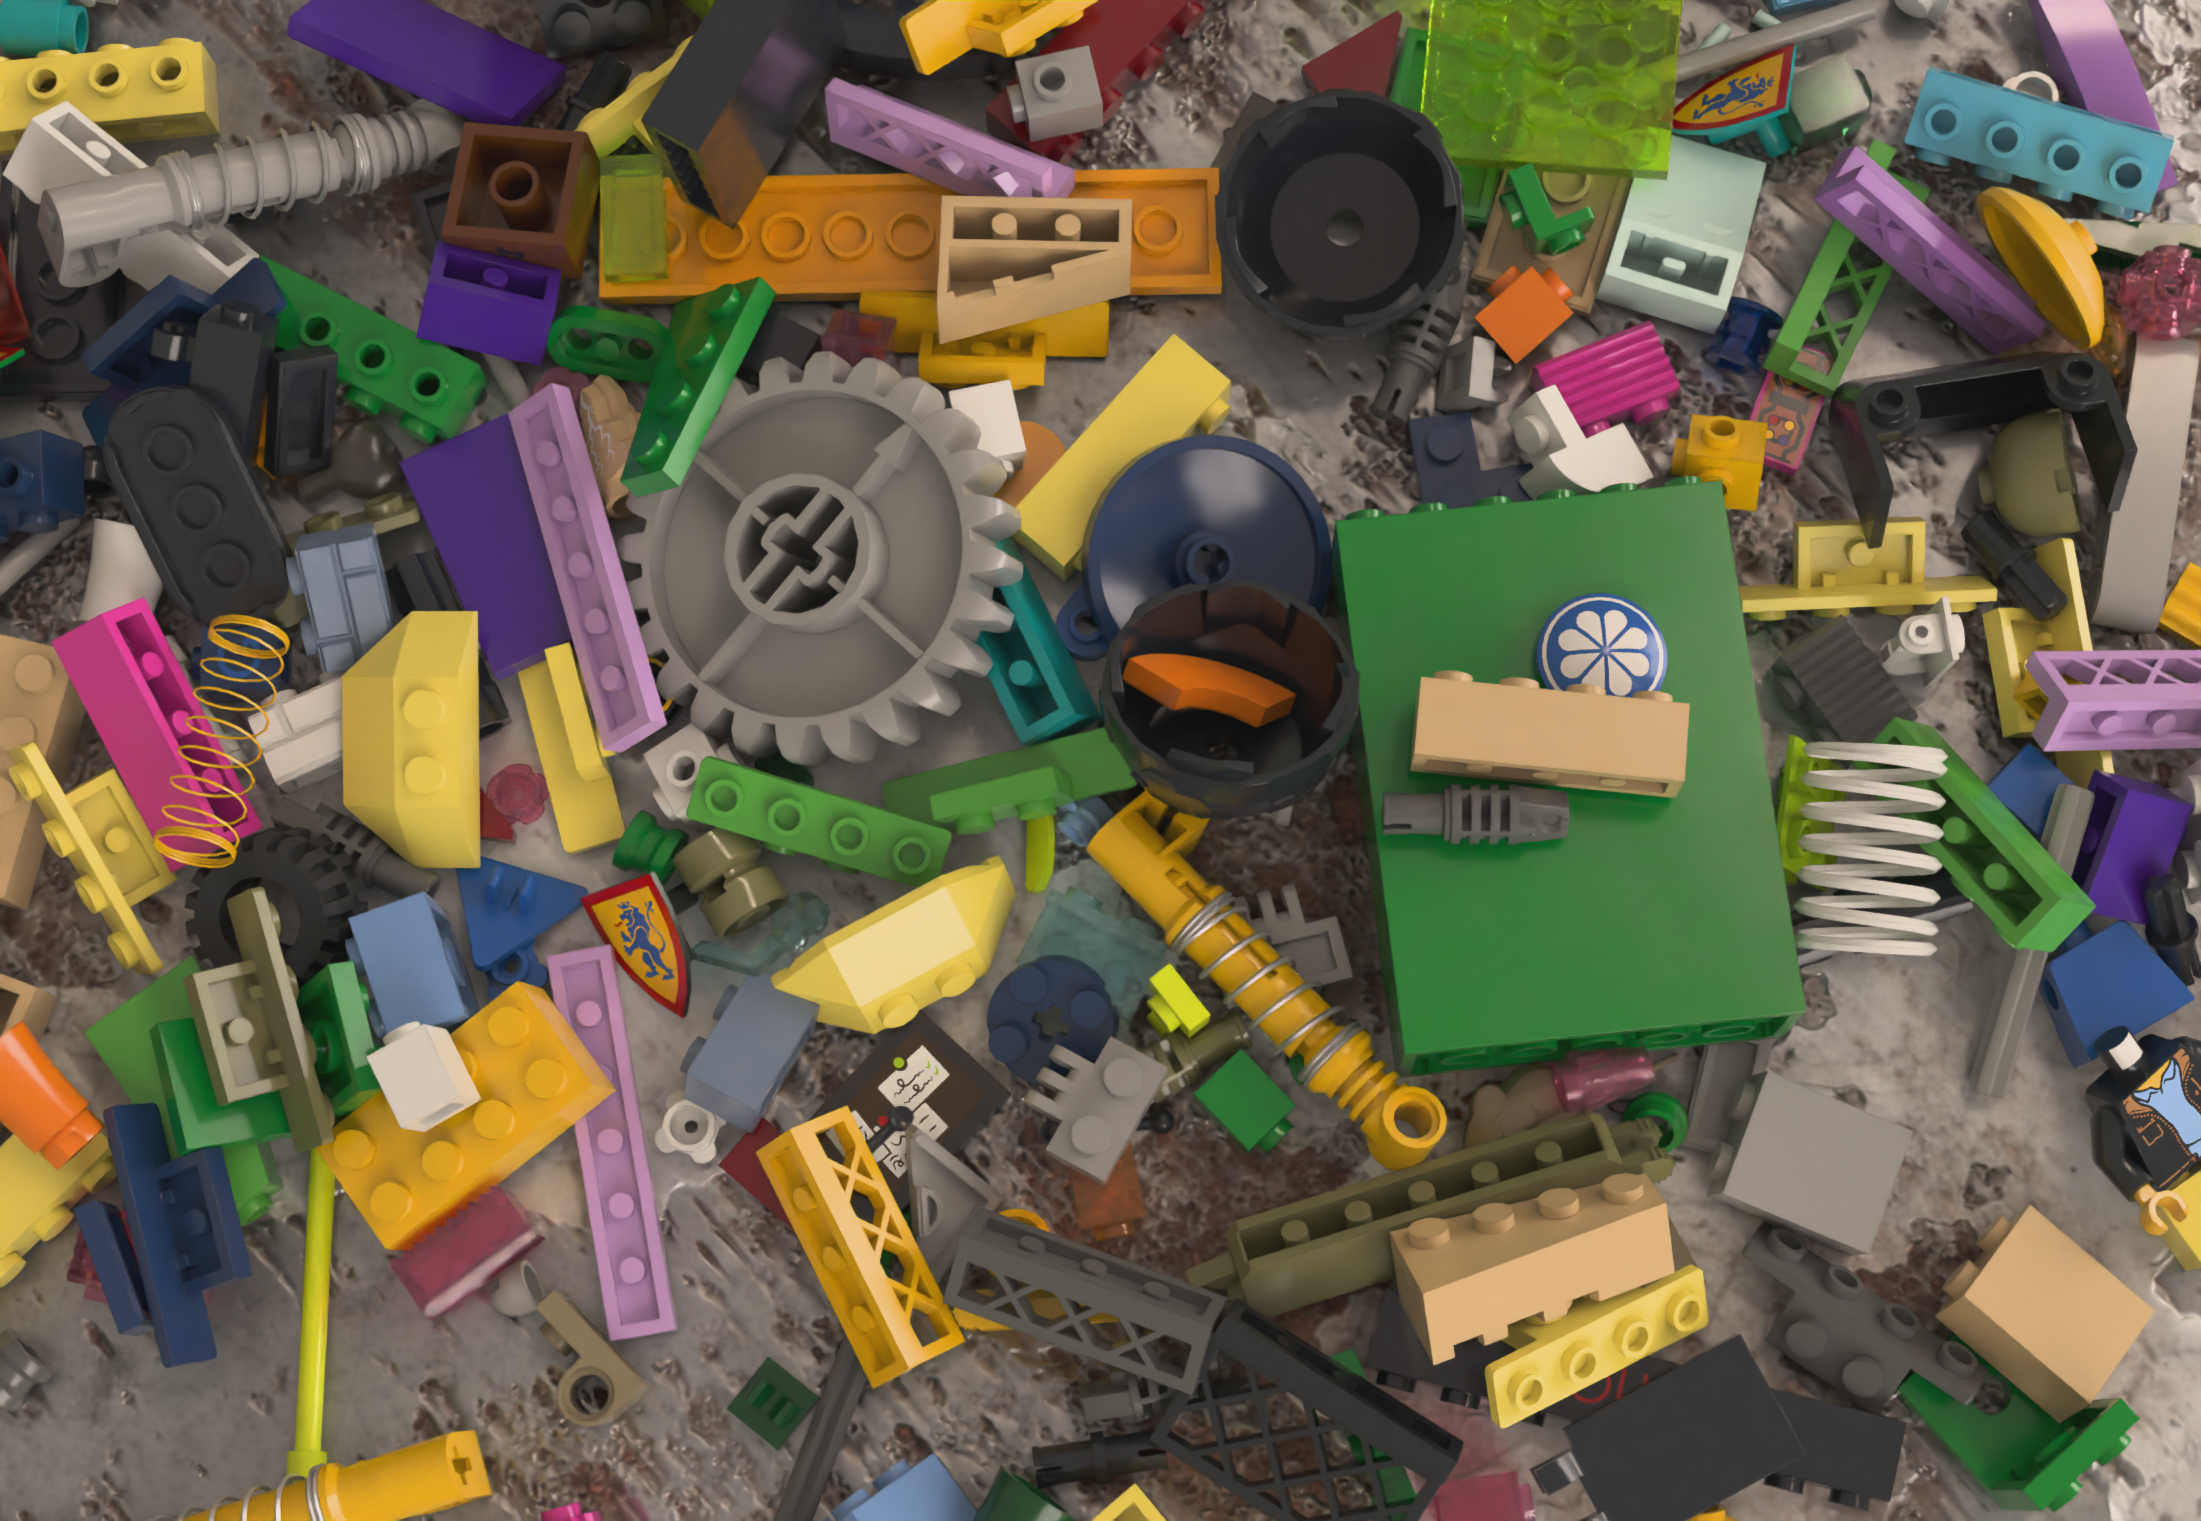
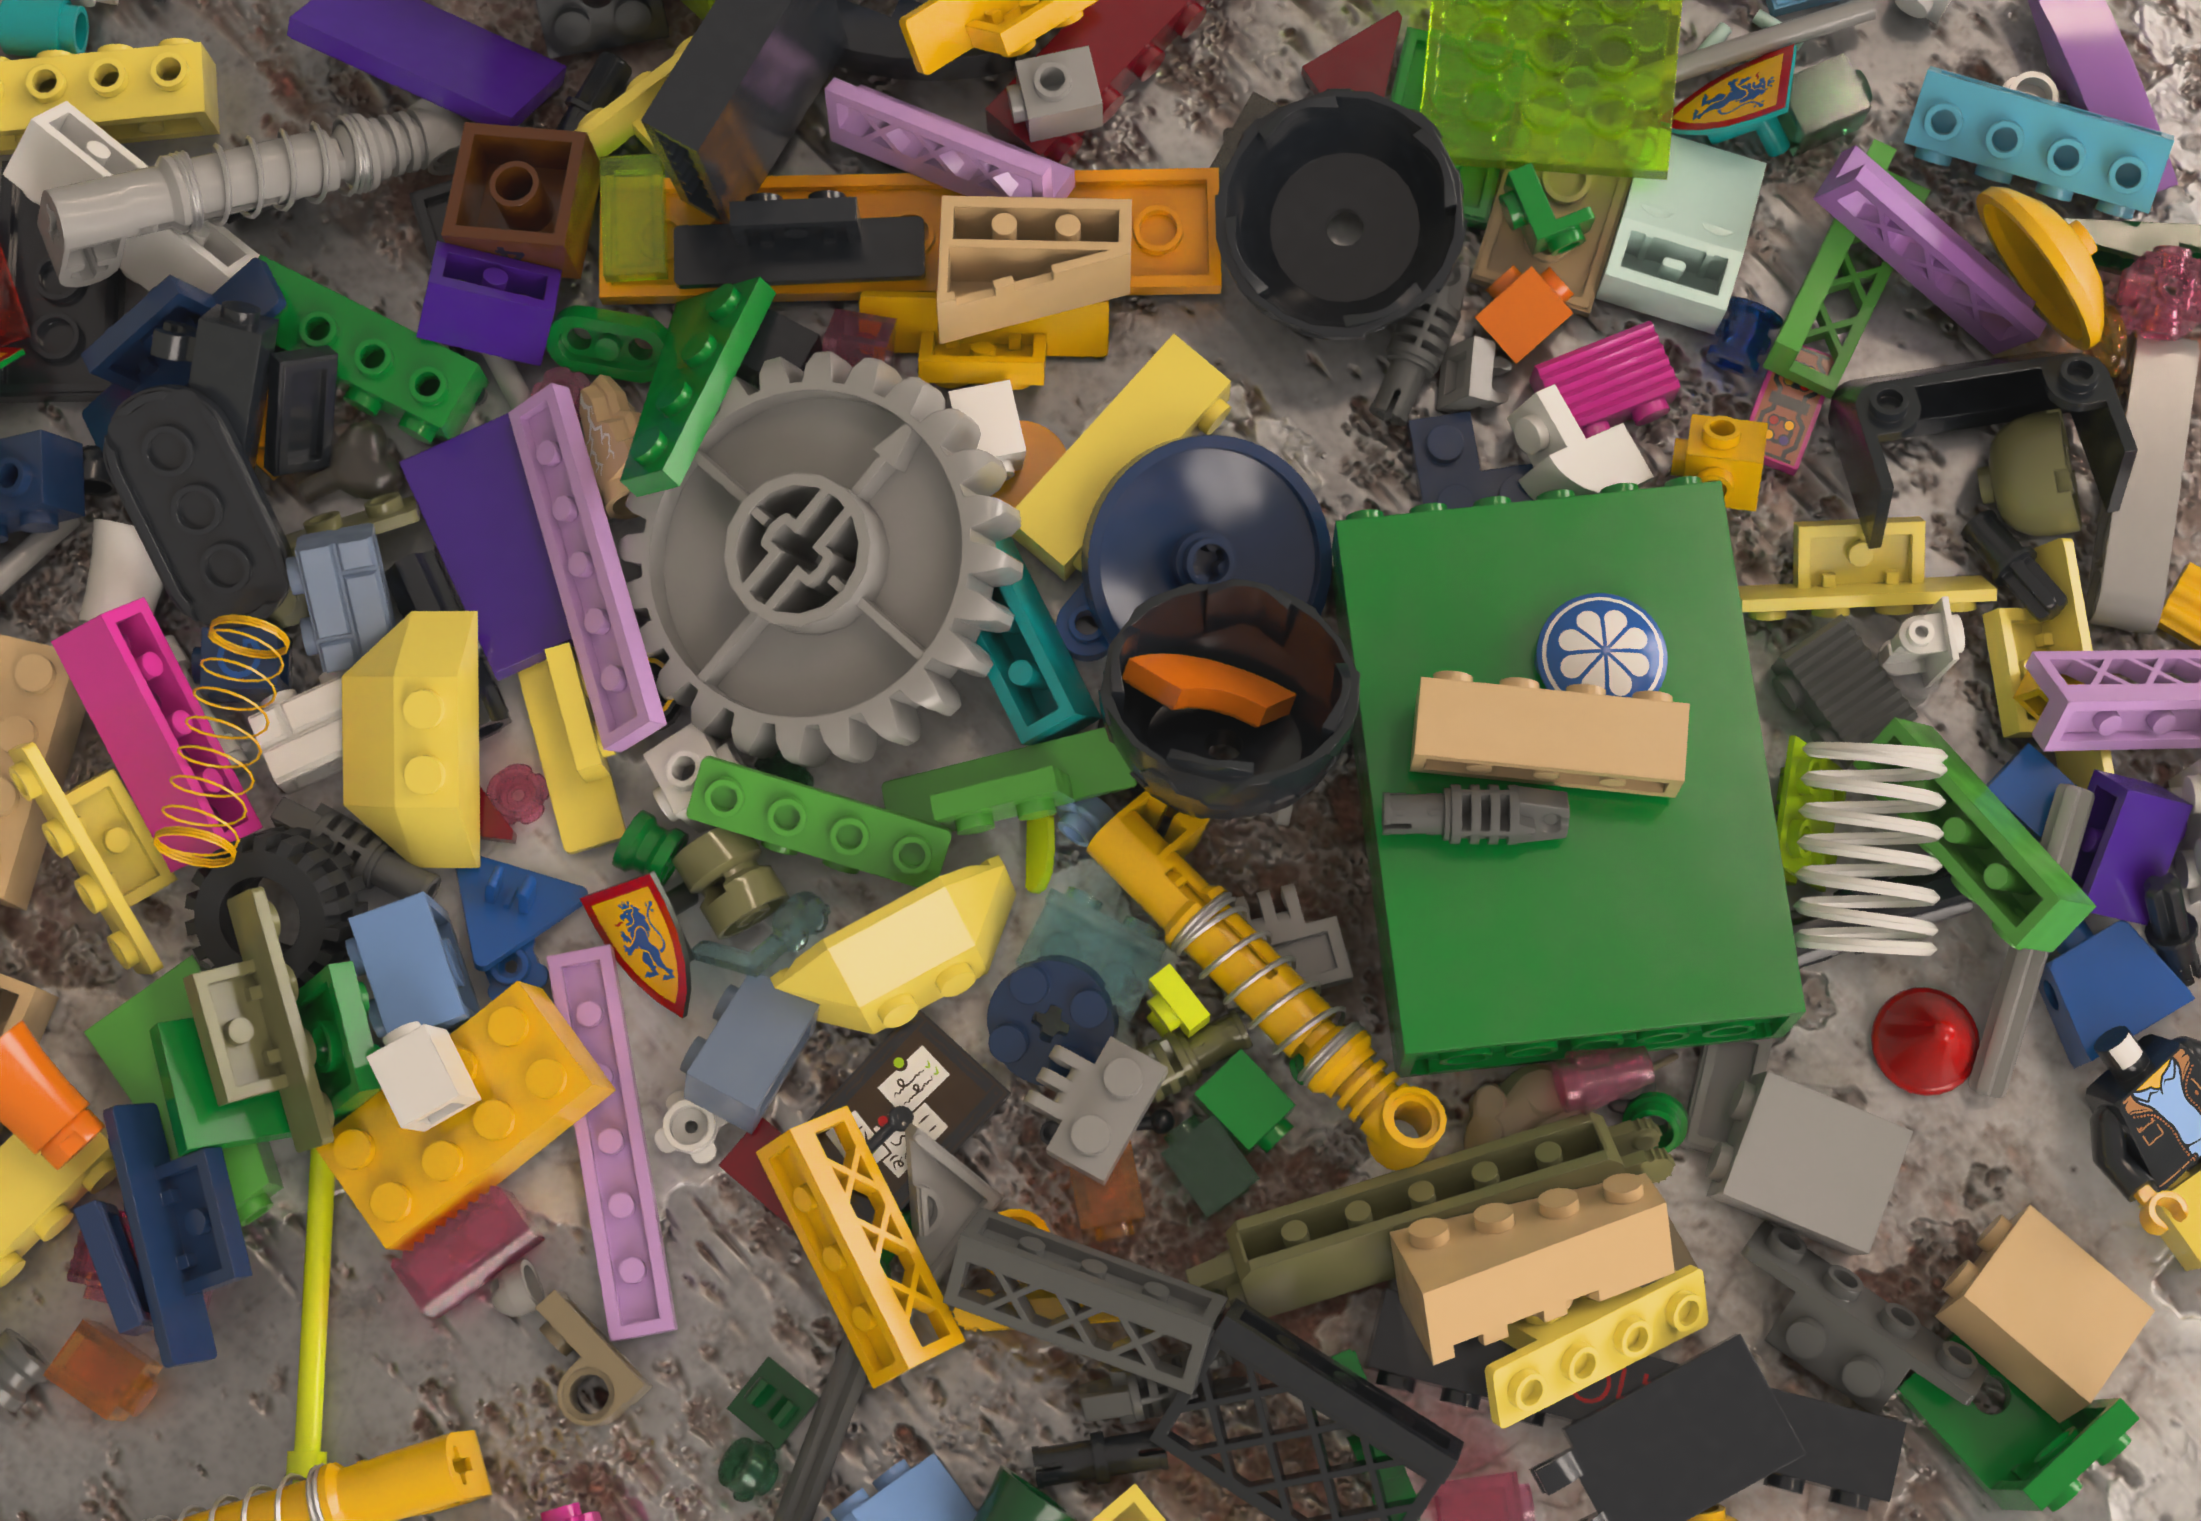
none -> clear orange brick [43,1319,163,1421]
none -> black bracket [674,190,926,289]
none -> clear green plate [718,1437,779,1503]
none -> clear green brick [1160,1115,1260,1222]
none -> red hat [1871,987,1980,1096]

